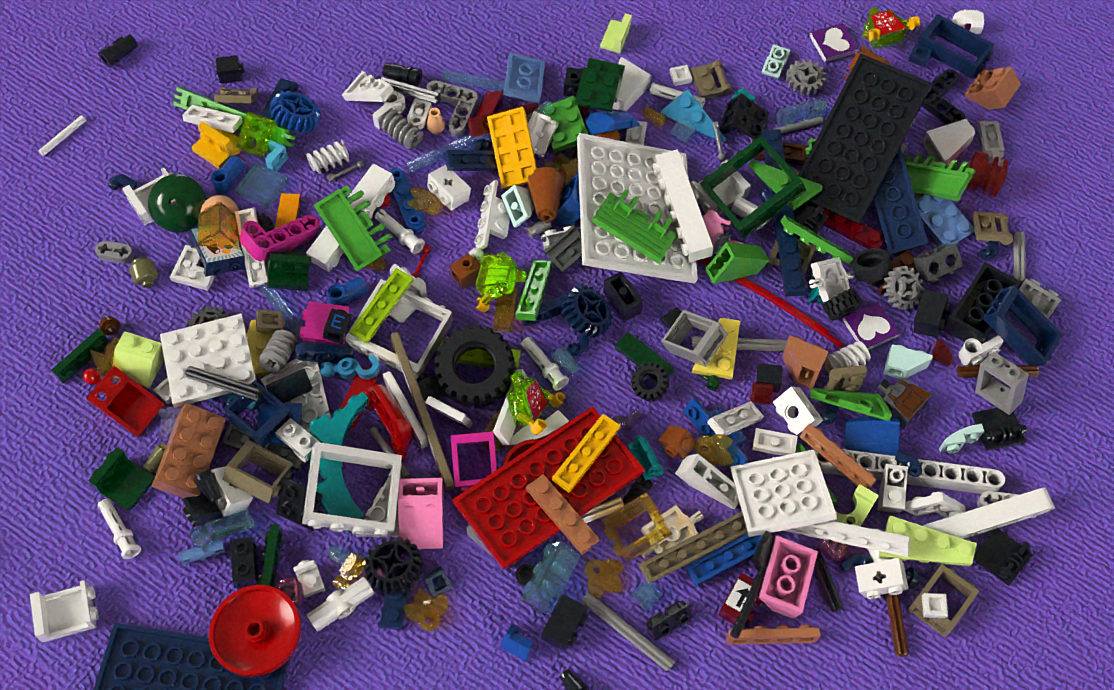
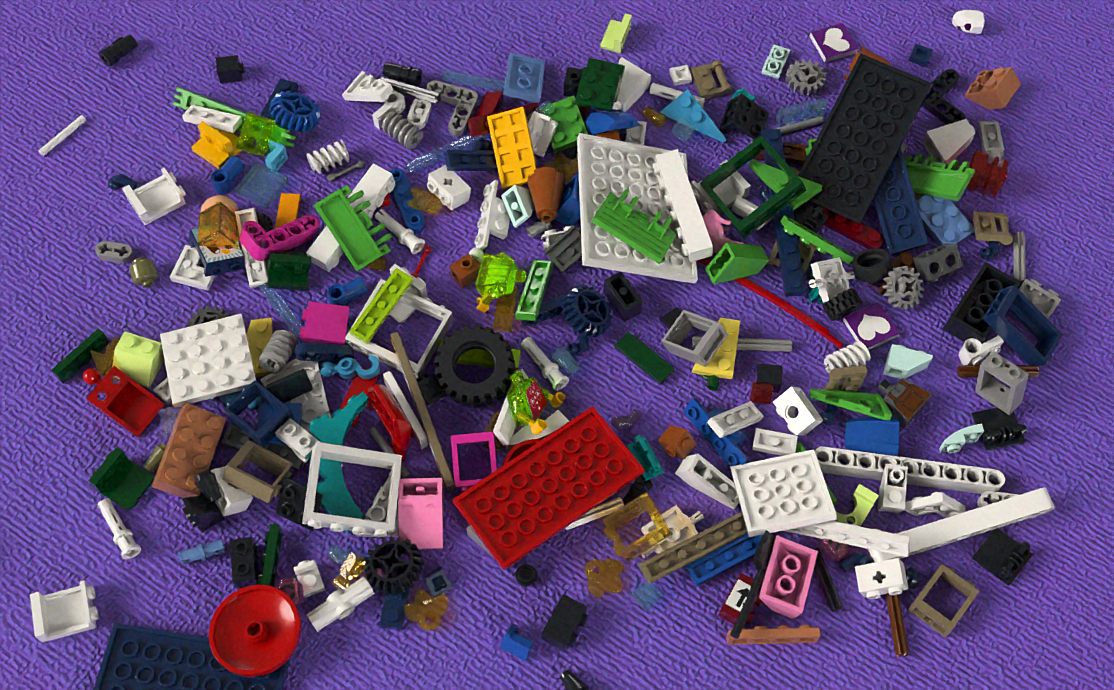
reddish brown plate [99,316,120,335] -> none
dark green dish [148,174,207,233] -> none
black axle [185,366,263,401] -> none
clear light blue hinge [190,510,255,548] -> none
dark tan plate [214,87,259,103] -> none
dark tan bracket [256,309,285,333] -> none
black brick [323,308,352,344] -> none
white tile [425,396,473,429] -> none
light nougat cone [427,108,445,134] -> none
clear light blue brick [520,541,581,614] -> none
nougat plate [526,474,599,555] -> none
yellow plate [552,414,621,493] -> none
light grey axle [582,593,675,671] -> none
black tyre [630,362,670,401] -> none
black hinge [645,600,693,641] -> none
clear yellow plate [694,434,734,468] -> none
light grey hinge [713,122,725,160] -> none
clear light blue tile [713,234,731,254] -> none
nougat slope [782,335,829,389] -> none
nougat plate [800,423,876,490] -> none
torso [862,7,920,49] -> none
yellowish green wing [878,516,977,566] -> none
dark blue arm [894,450,922,477] -> none
black brick [914,290,951,338] -> none
dark blue piece [917,14,995,78] -> none
white tile [922,593,948,618] -> none
clear red tile [931,339,952,366] -> none

